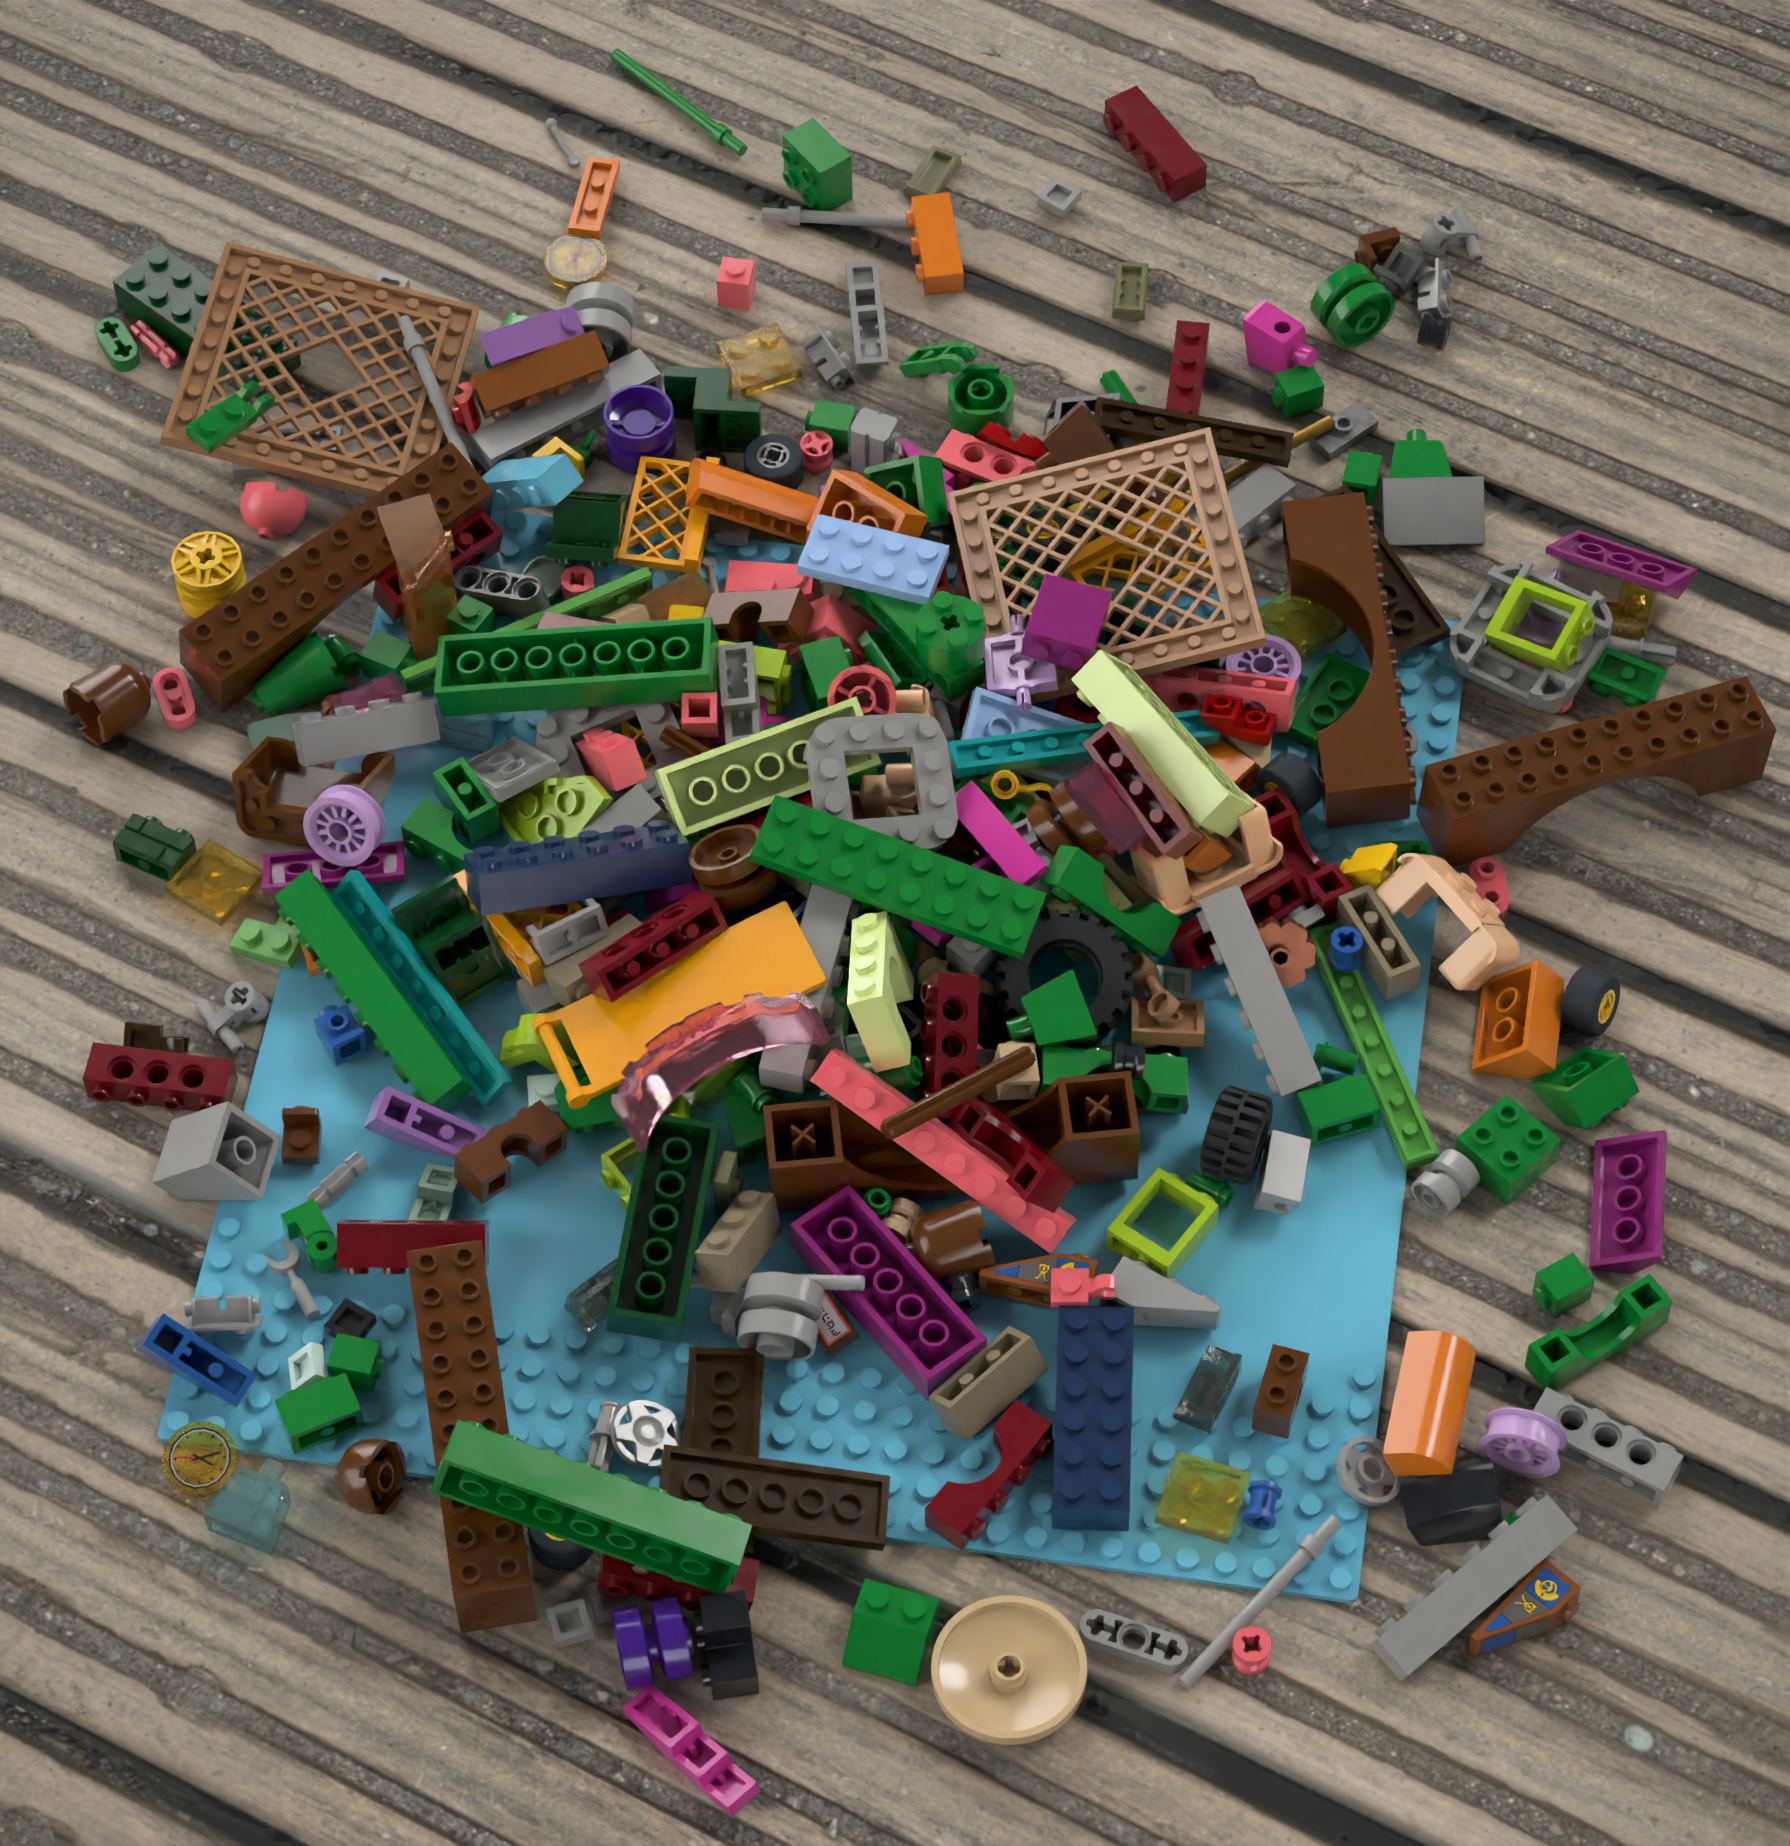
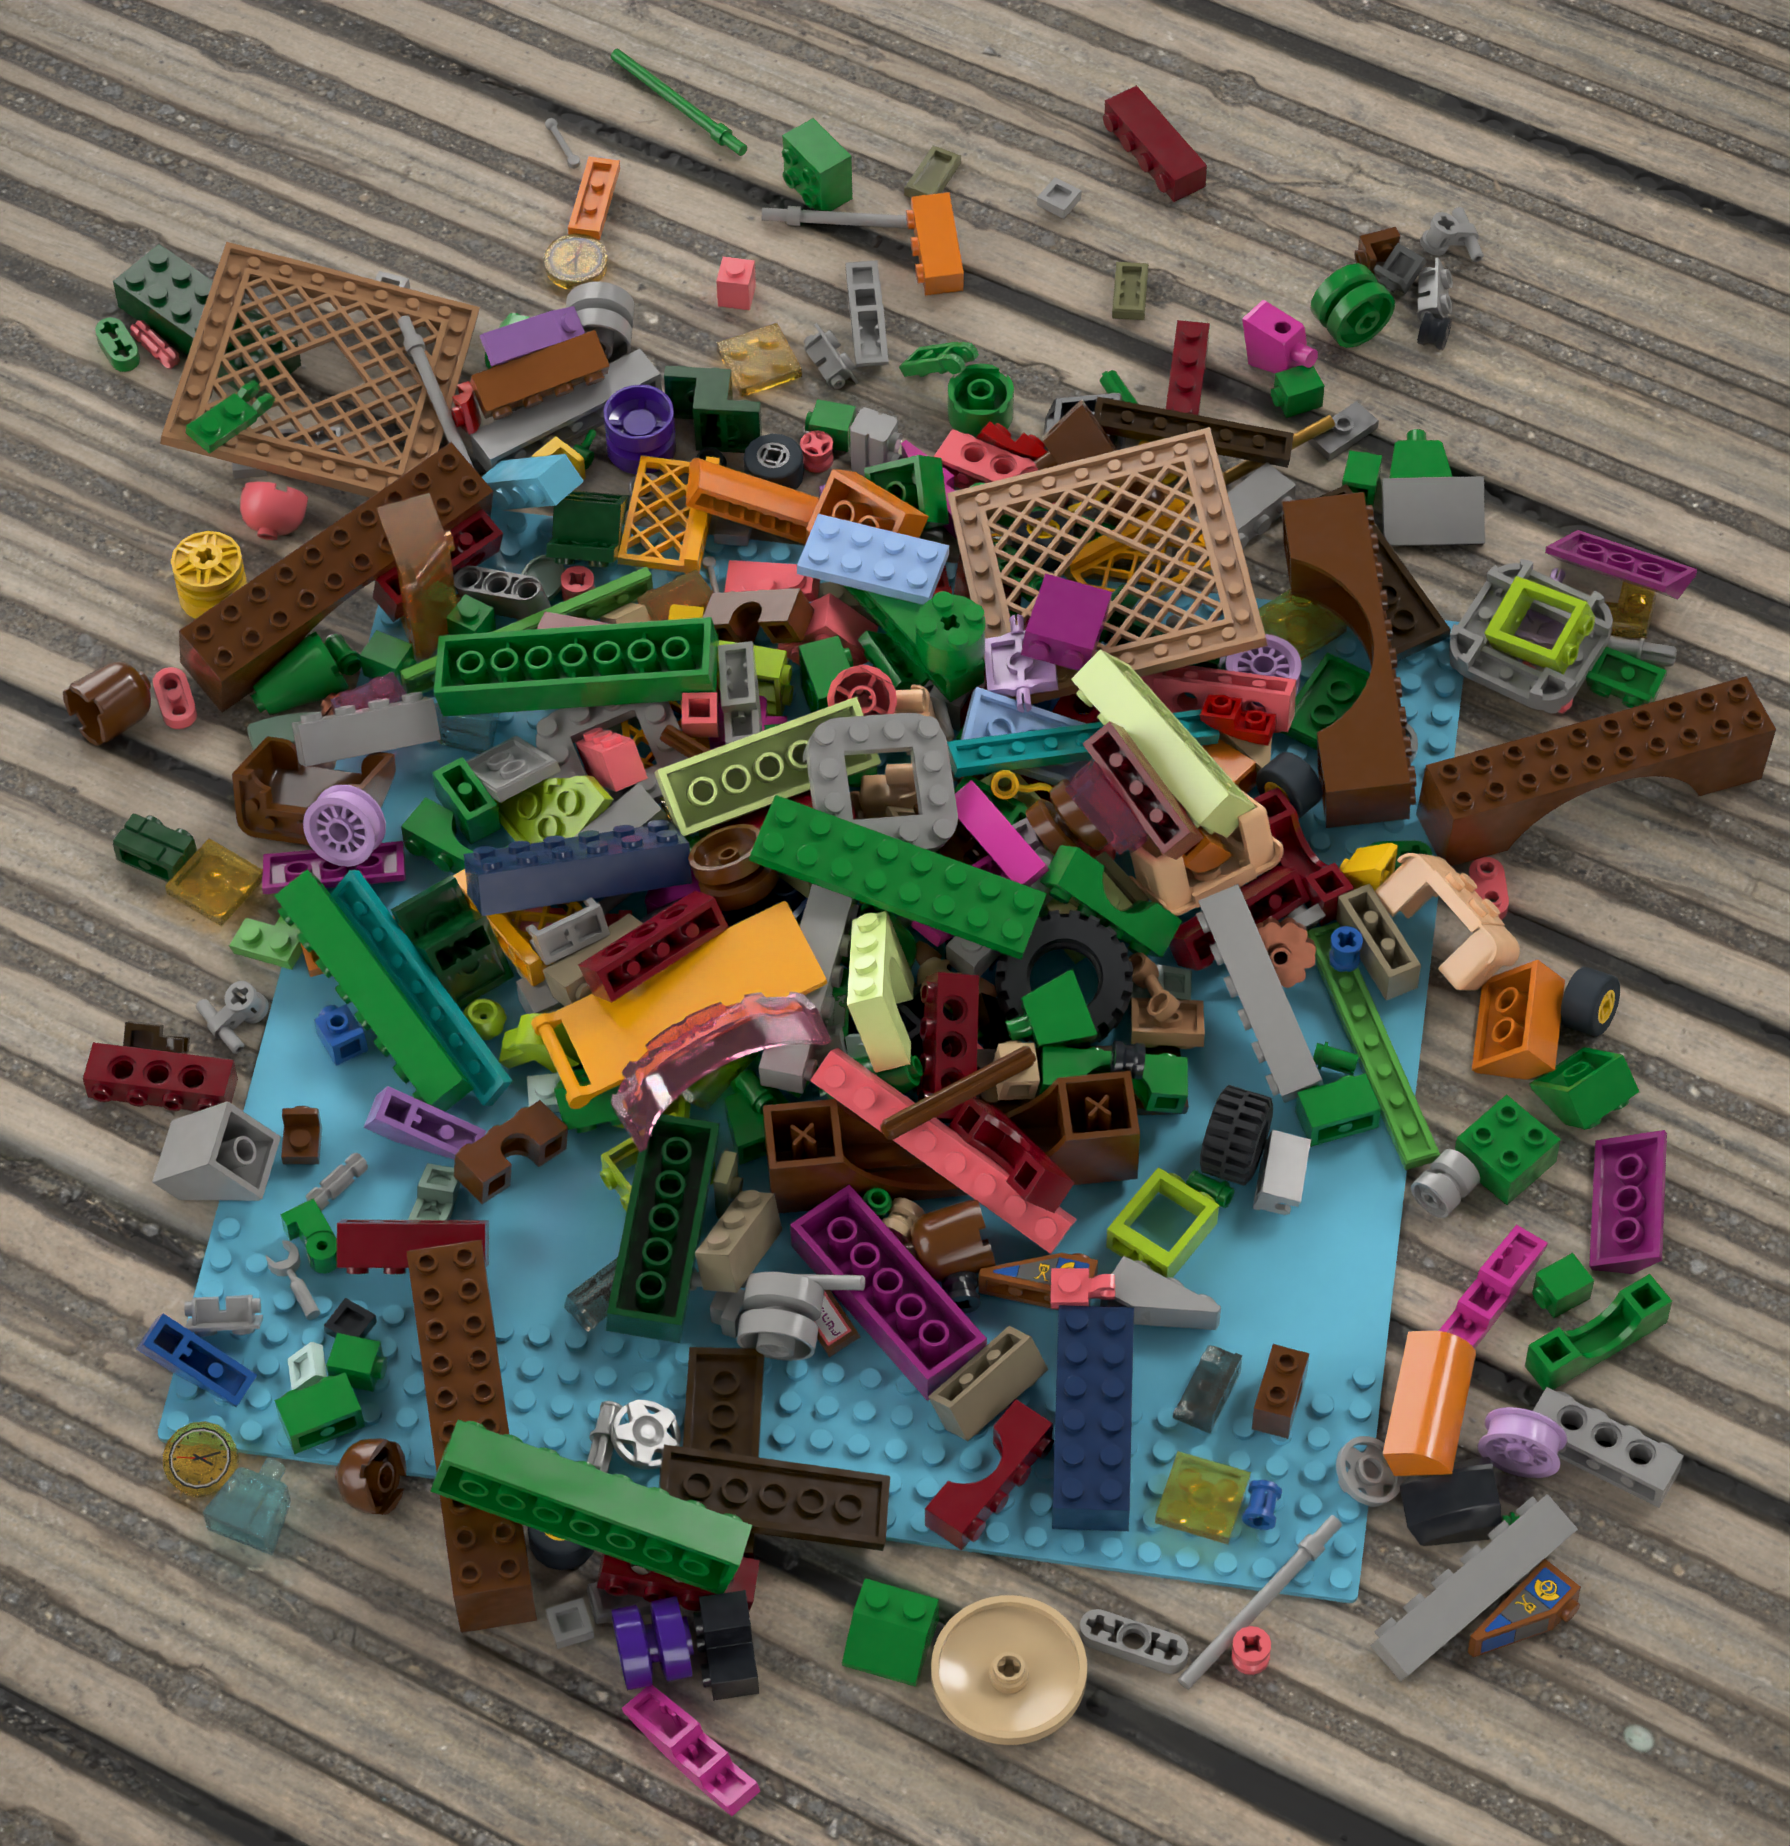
none -> lime plate [463,998,507,1040]
none -> dark pink slope [1438,1224,1548,1349]

